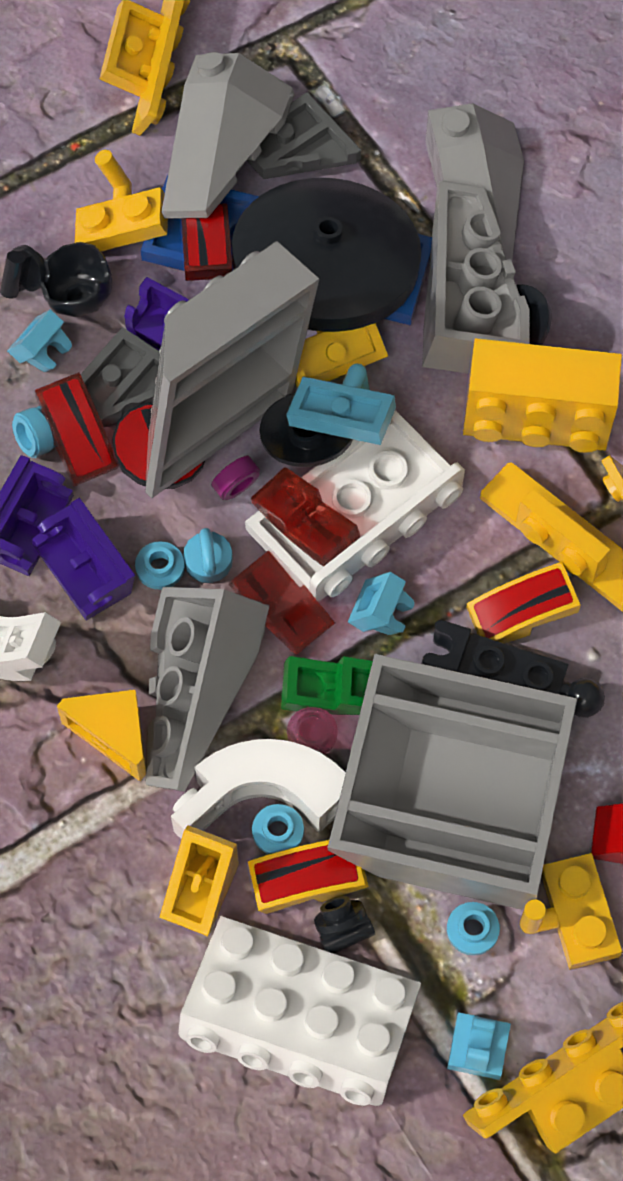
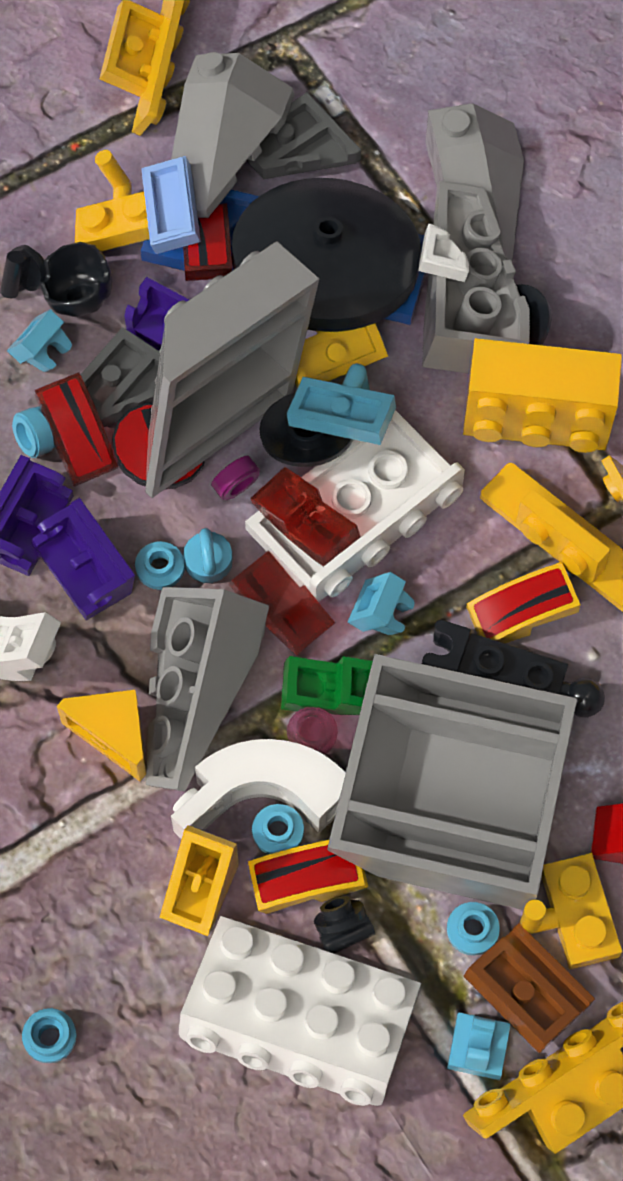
none -> medium azure plate [22,1008,77,1063]
none -> light blue tile [141,156,201,254]
none -> white tile [418,223,469,282]
none -> dark orange plate [463,923,595,1054]

